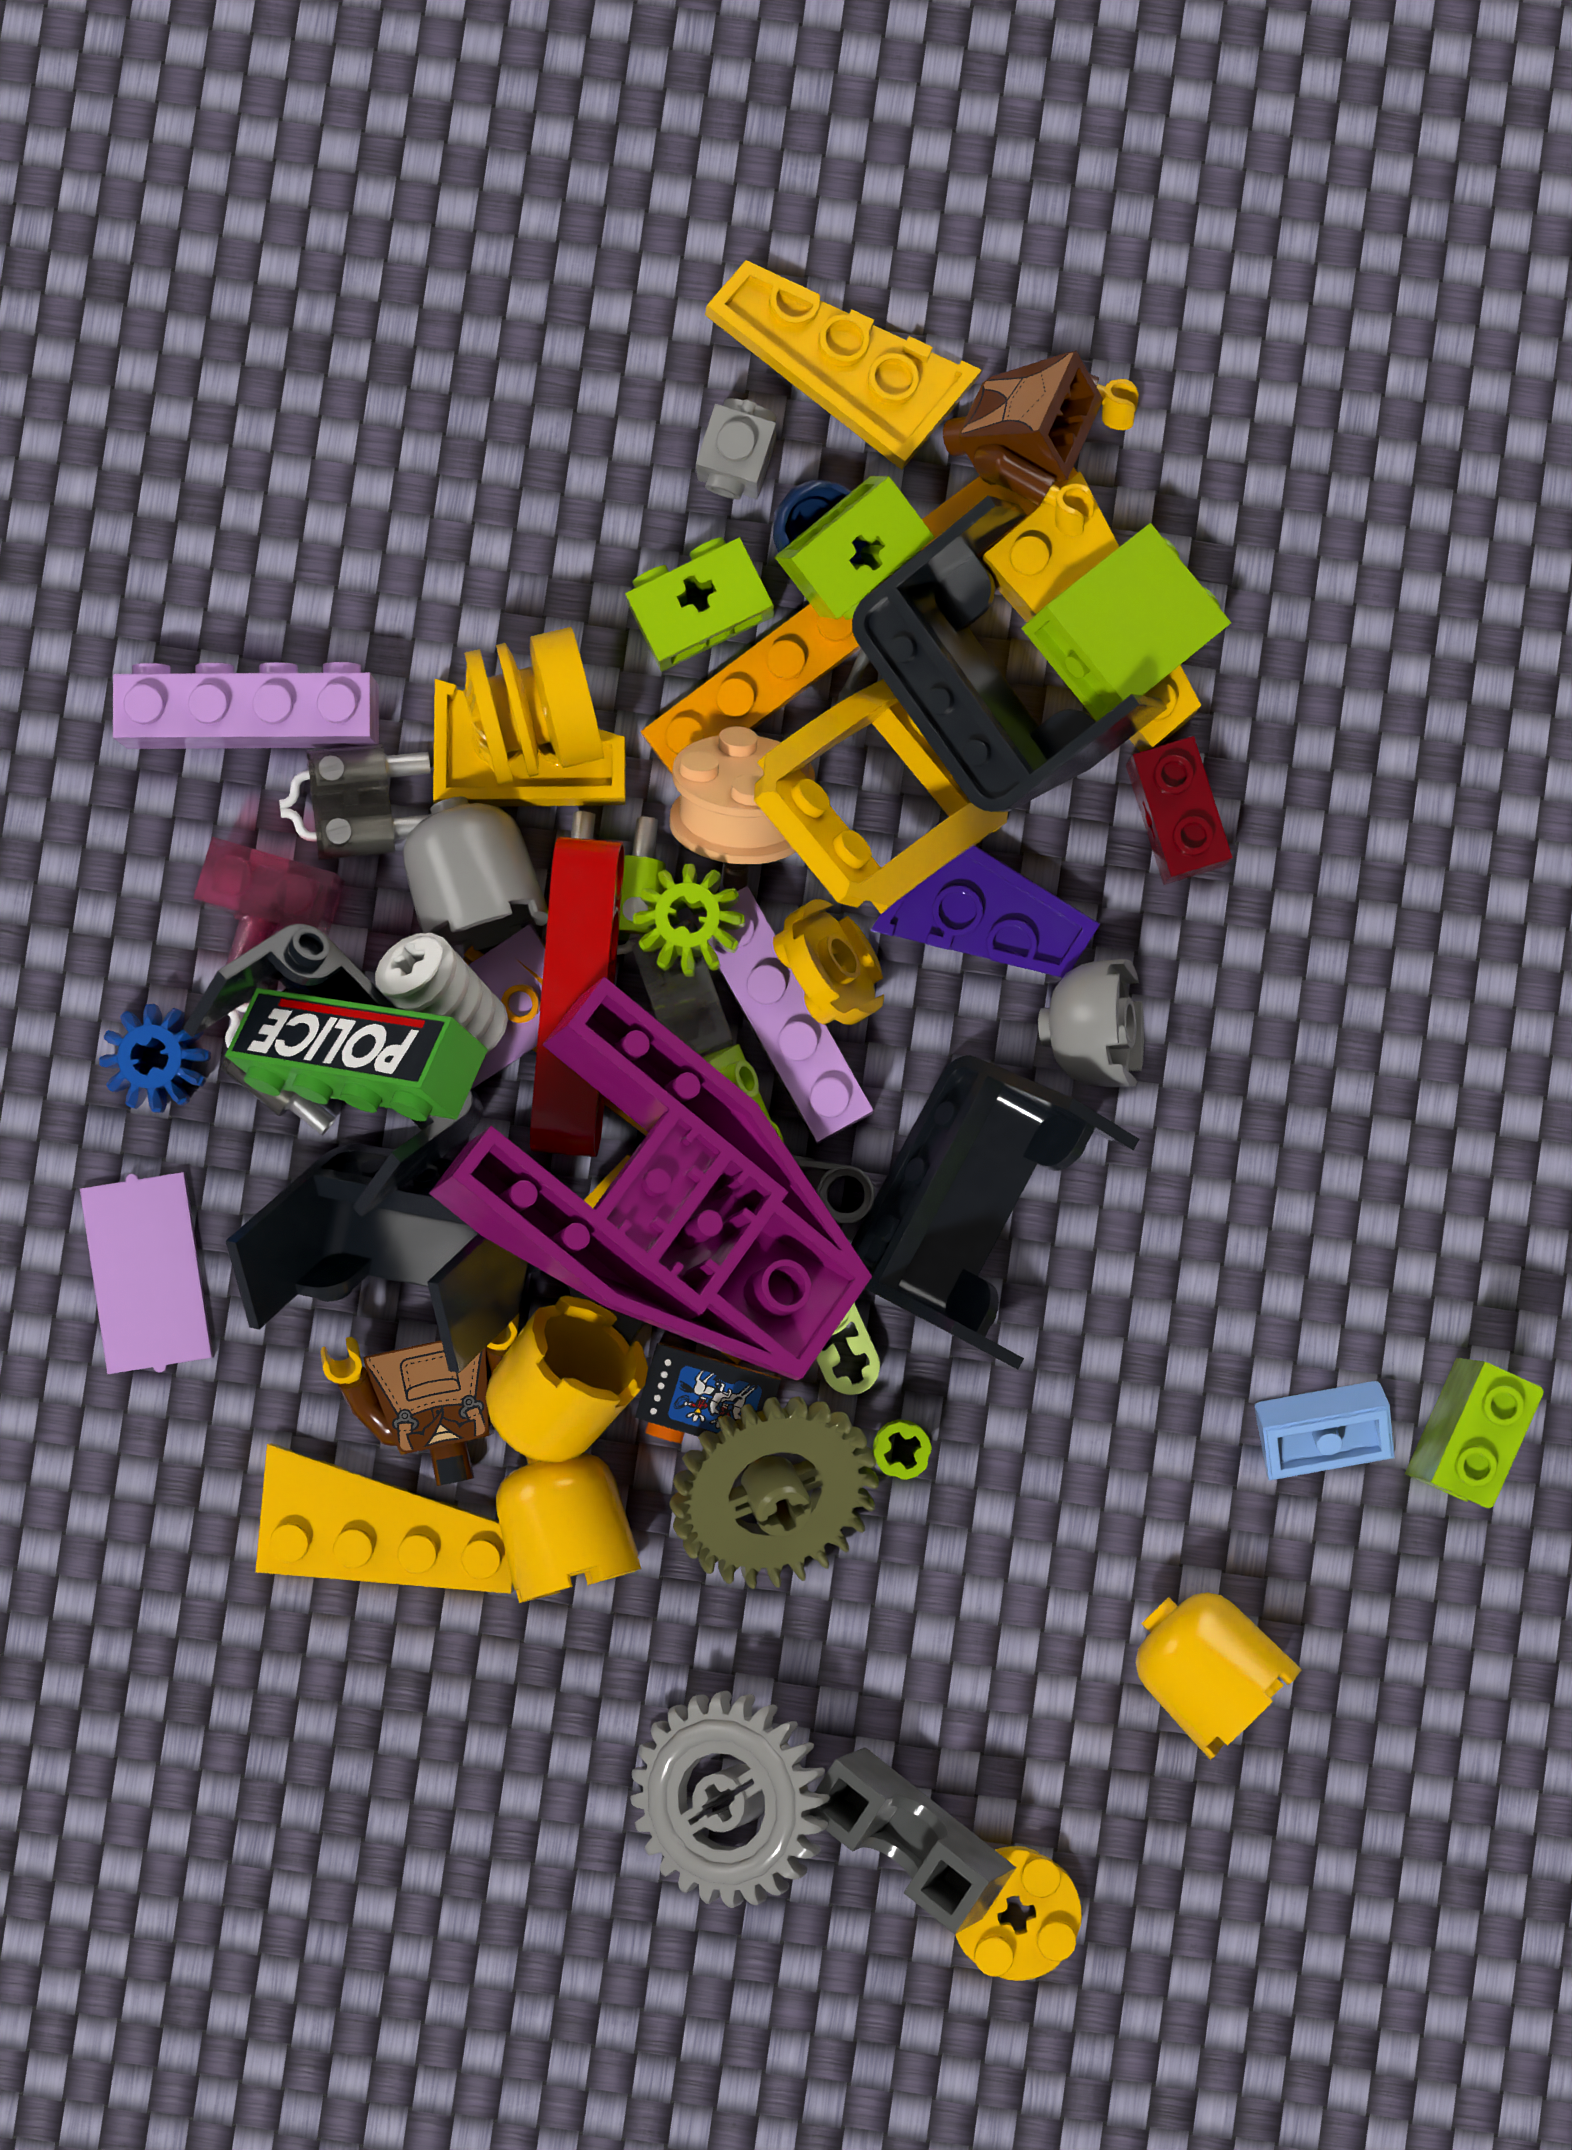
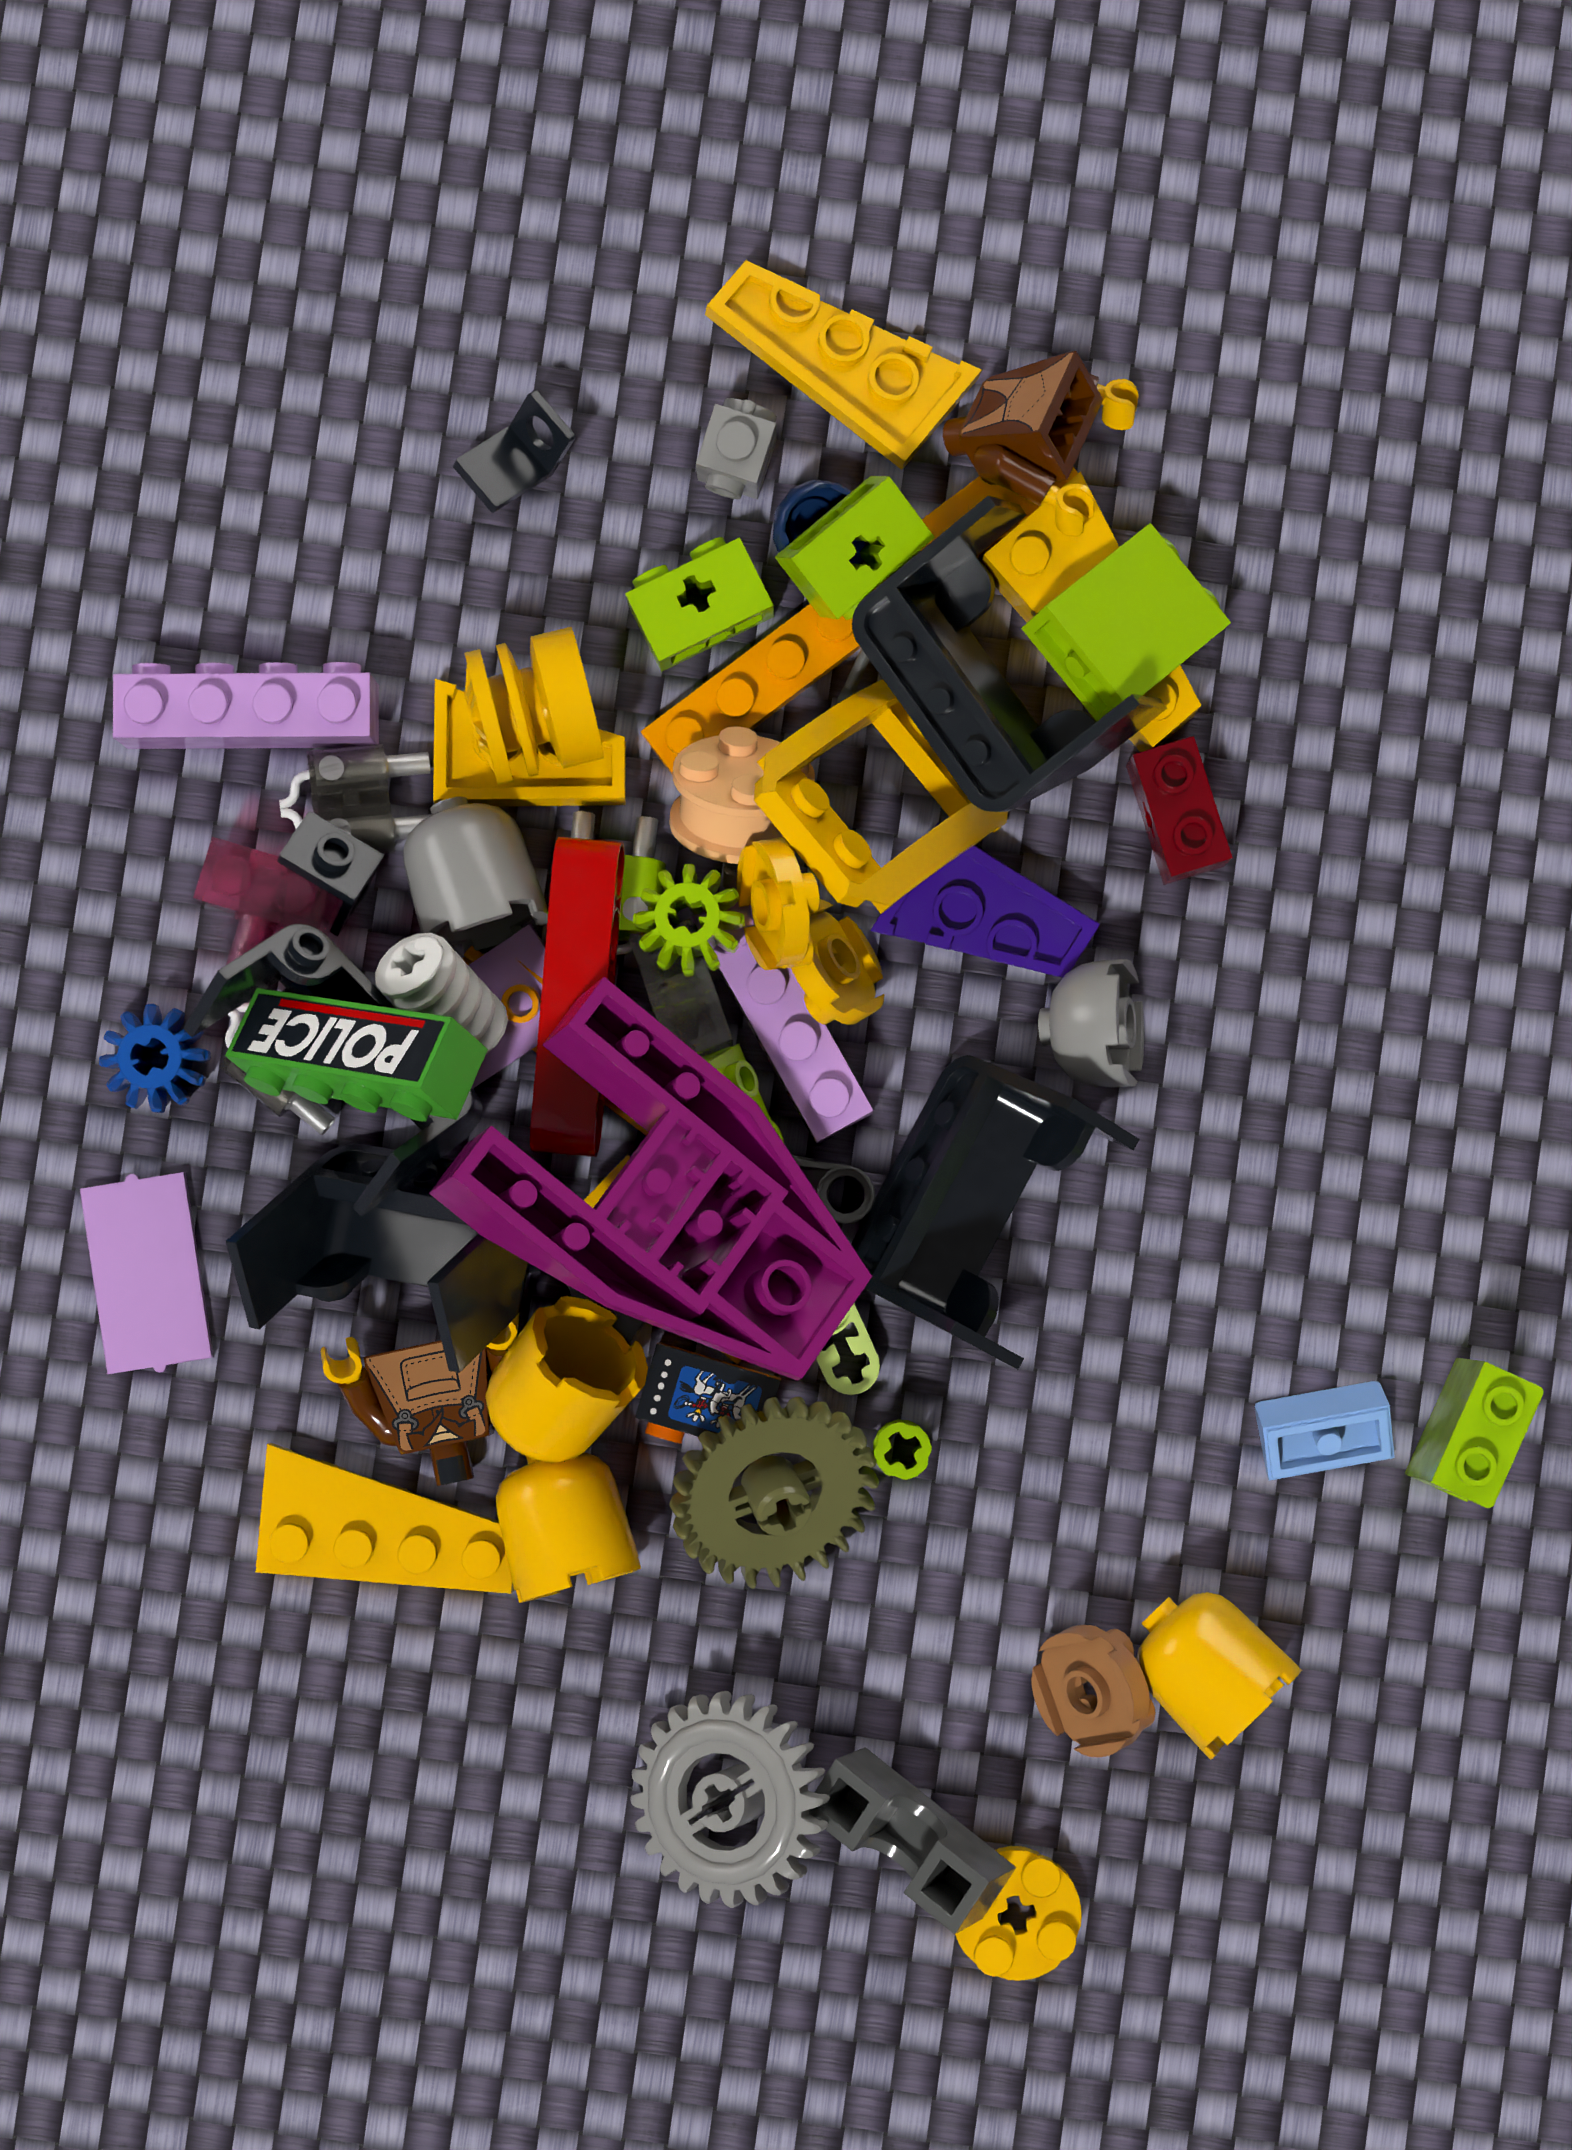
none -> bracket [277,811,384,937]
none -> black bracket [453,390,576,513]
none -> yellow plate [737,837,820,970]
none -> medium nougat plate [1031,1625,1156,1758]

